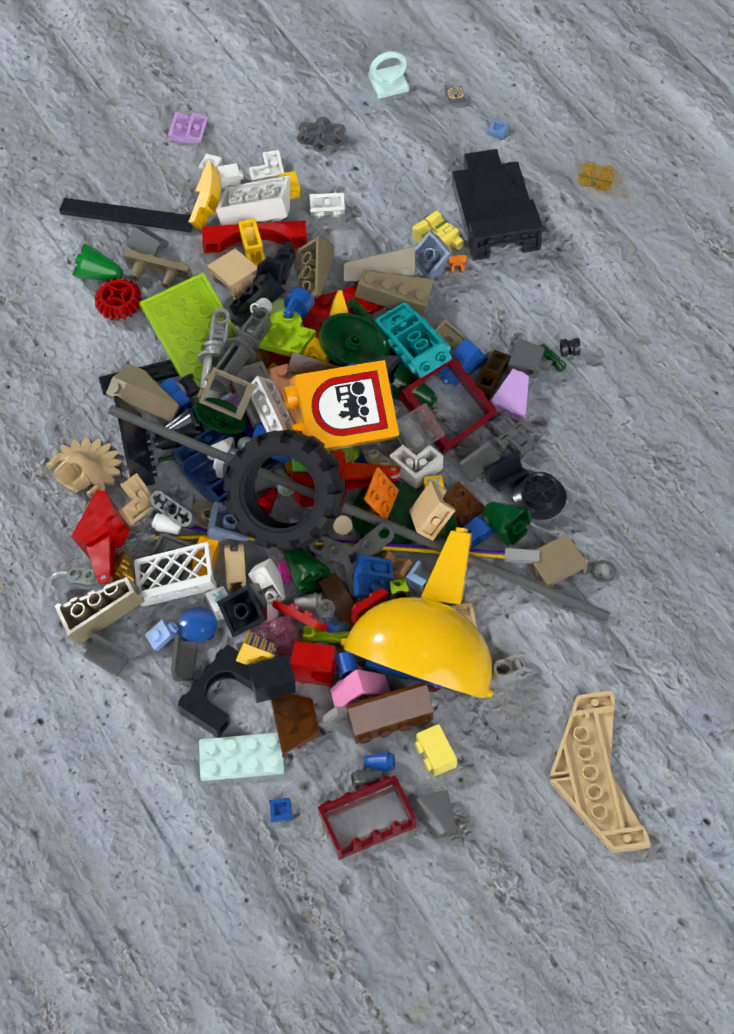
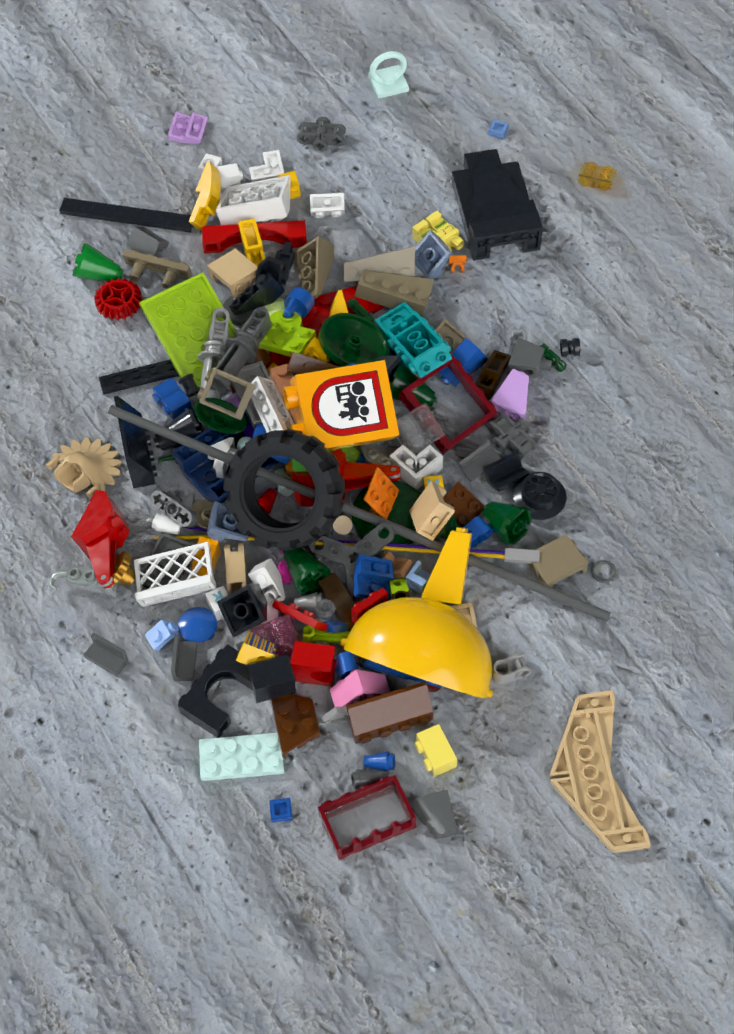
dark tan wedge [55,577,145,644] -> none
dark tan wedge [106,364,180,422] -> none
tan plate [118,473,155,526] -> none
white cone [250,298,272,314] -> none
tile [446,86,465,104] -> none

